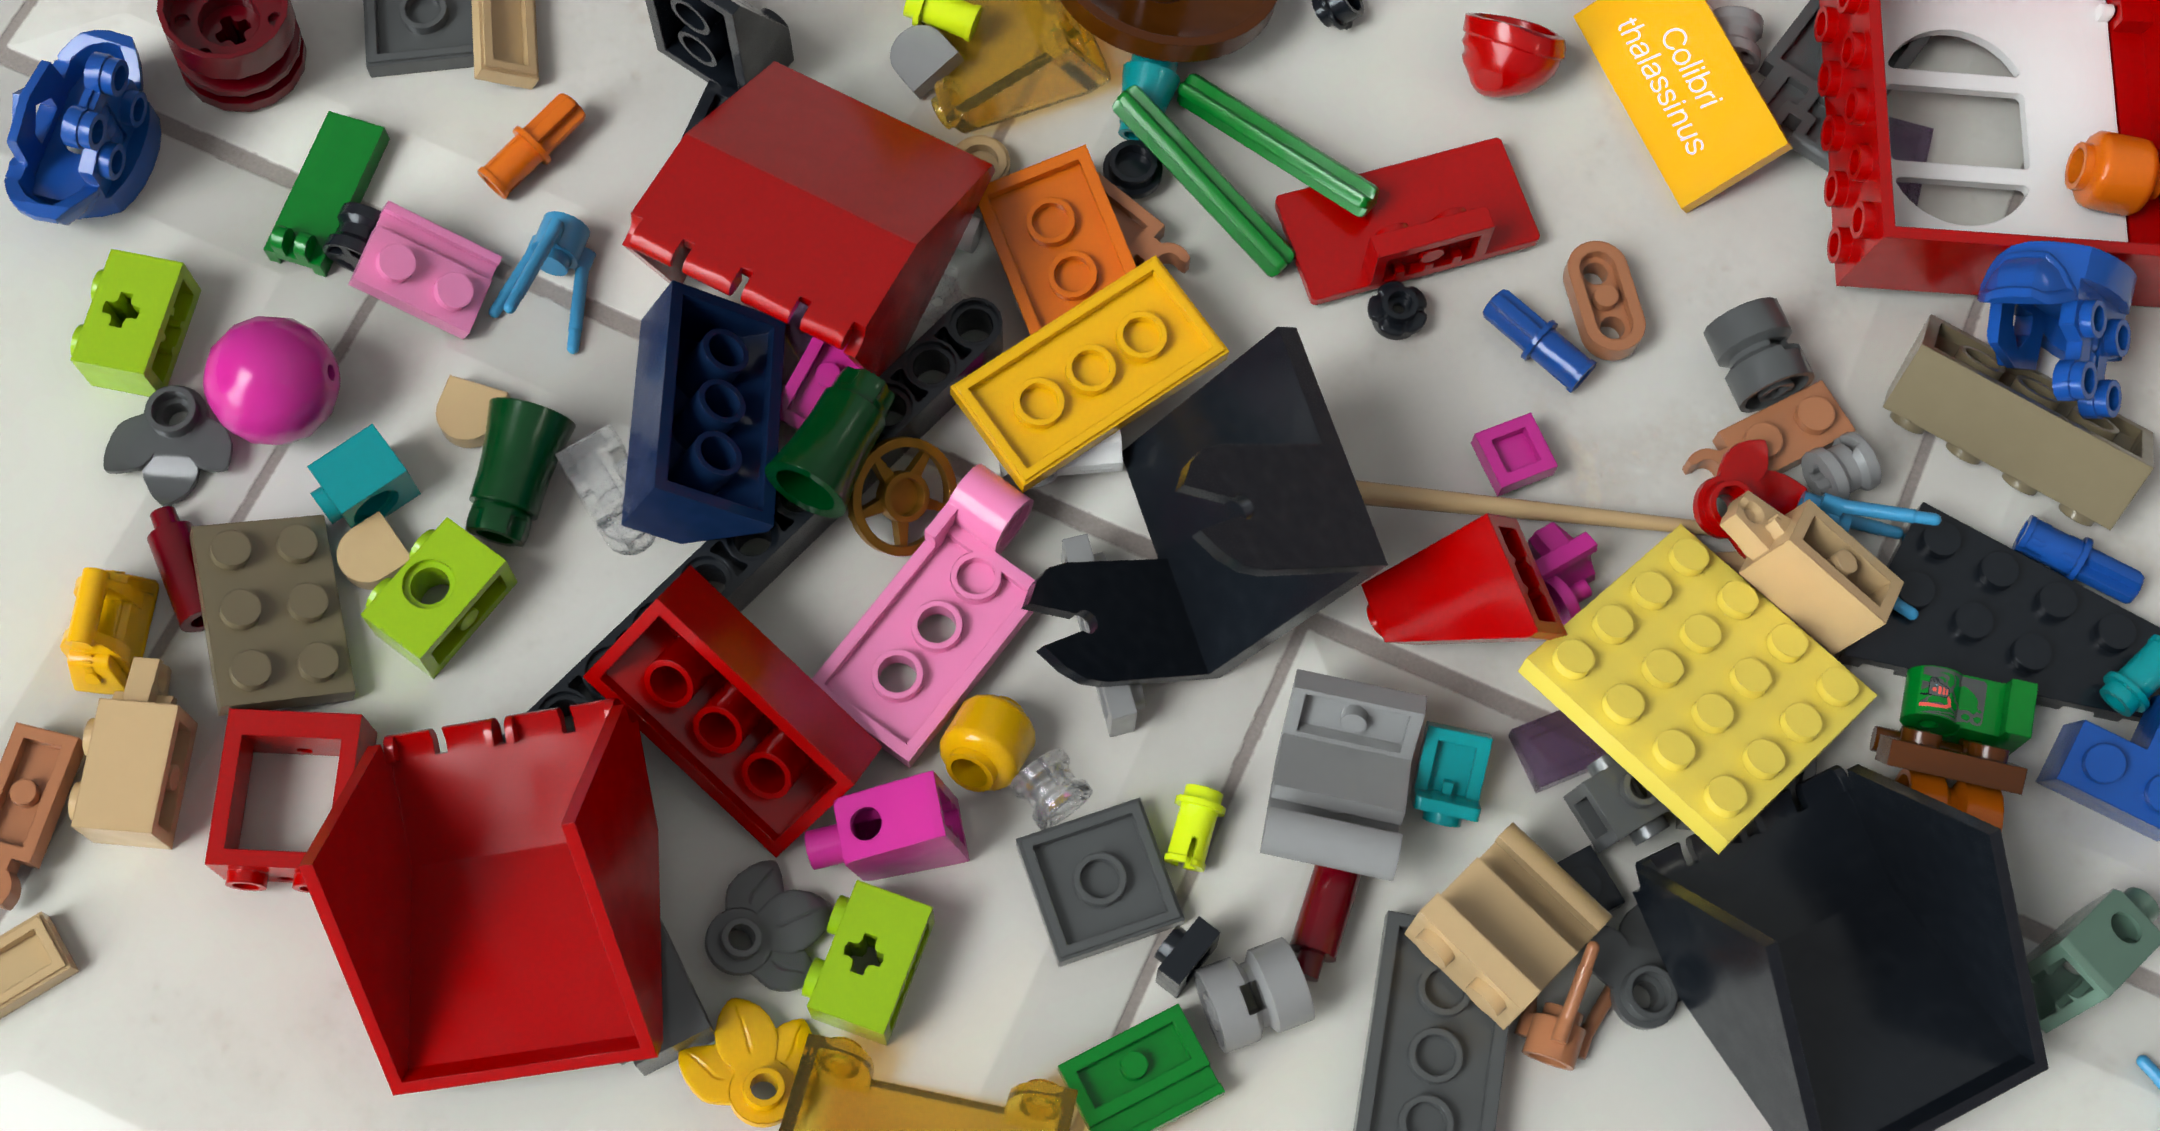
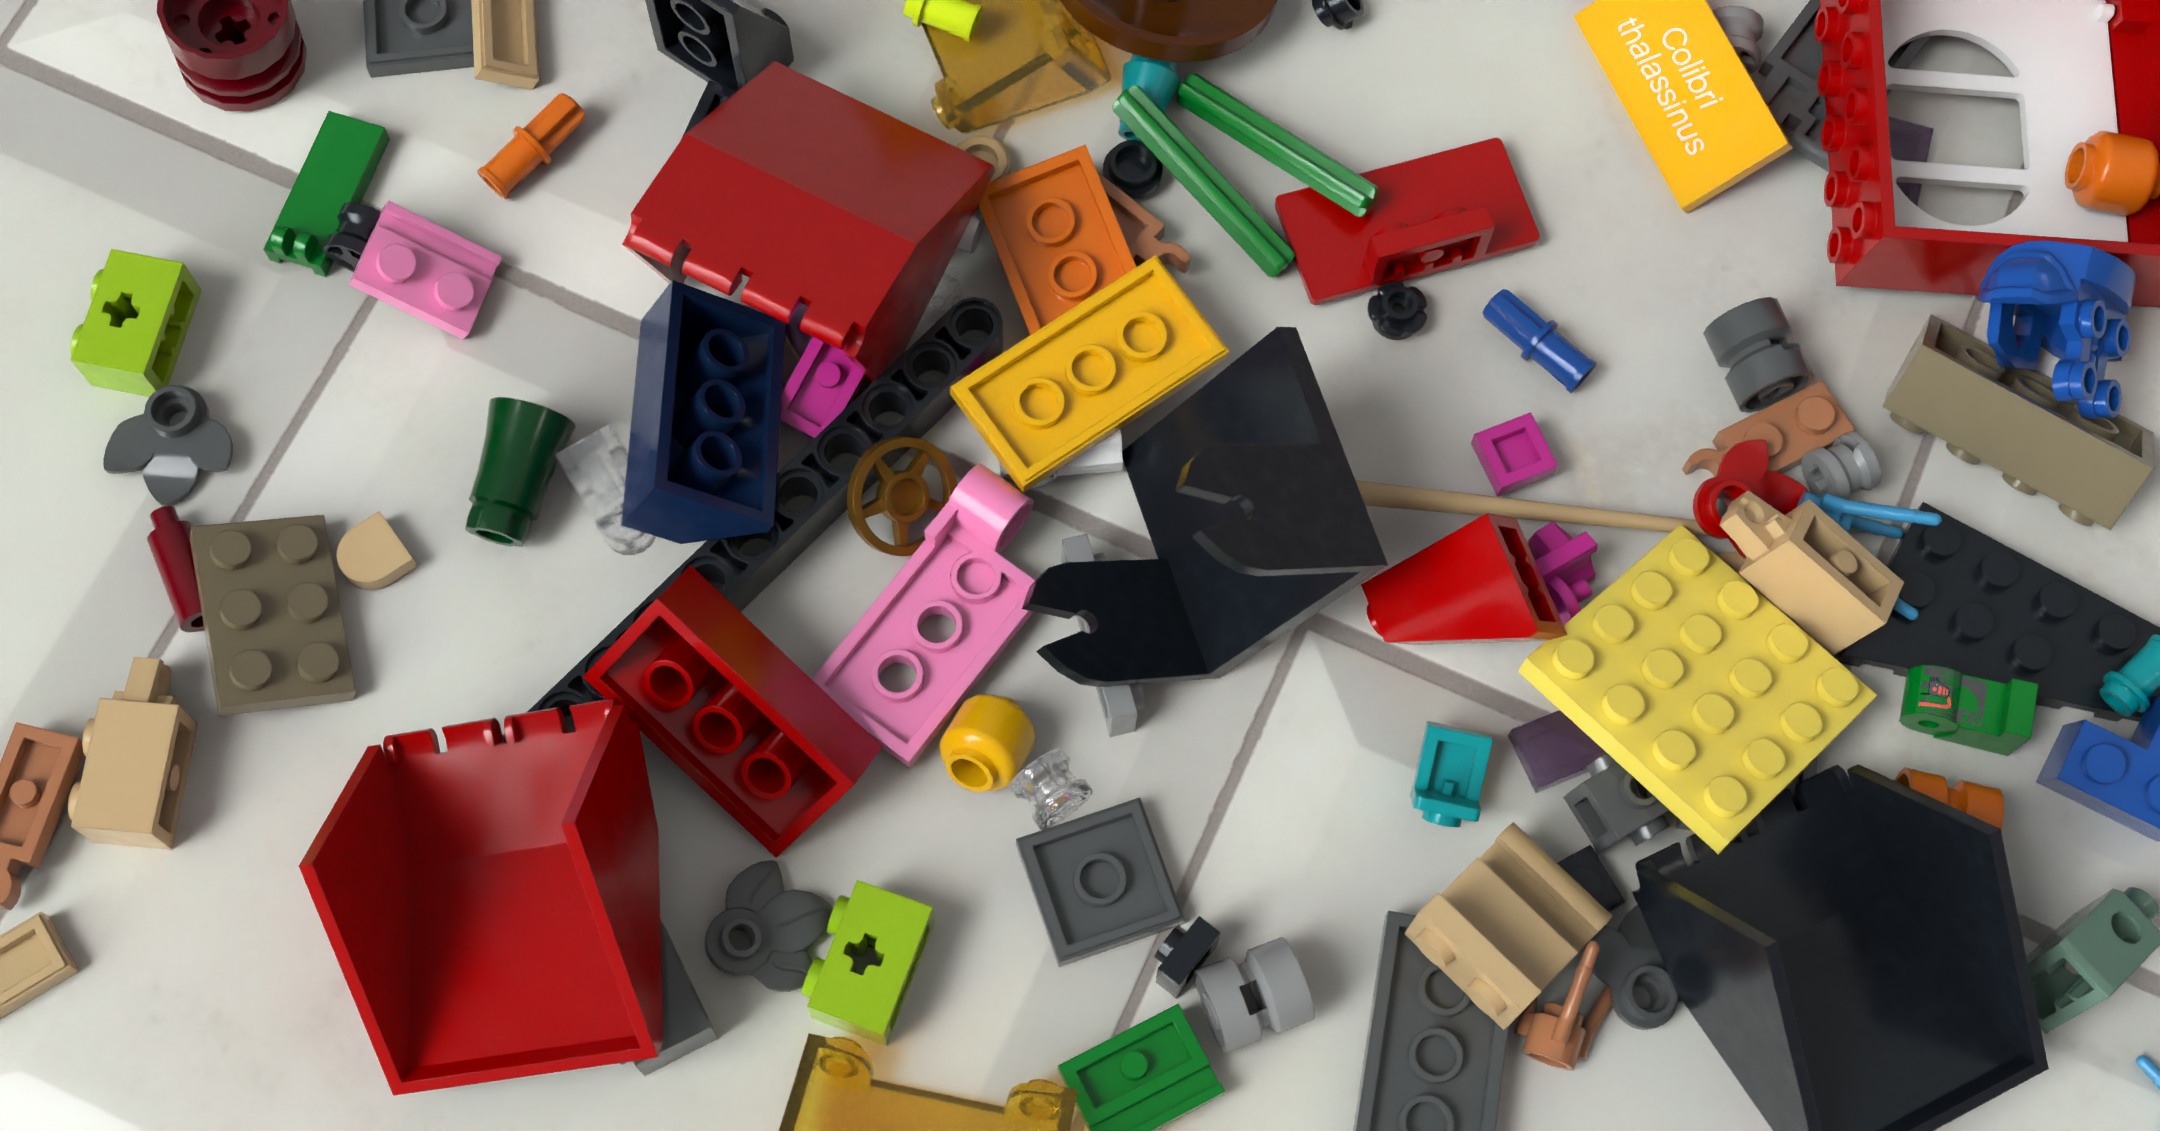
blue piece [4,30,162,226] -> none
yellow piece [60,567,159,695] -> none
dark pink piece [203,316,341,445] -> none
red window [205,708,377,893] -> none
teal brick [307,424,421,528] -> none
lime brick [360,517,518,679] -> none
tan tile [436,375,510,448] -> none
dark azure plant [489,211,596,354] -> none
yellow plate [678,997,816,1128] -> none
dark green plant [765,367,895,518] -> none
dark pink torso [805,771,970,881] -> none
light grey tile [890,25,964,99] -> none
neon yellow pin [1164,784,1226,872] -> none
light grey piece [1260,669,1427,881] -> none
dark red cylinder [1289,865,1362,982] -> none
red hat [1461,13,1566,98] -> none
nougat plate [1563,241,1646,361] -> none
reddish brown plate [1870,725,2028,795] -> none
blue axle [2012,515,2145,604] -> none

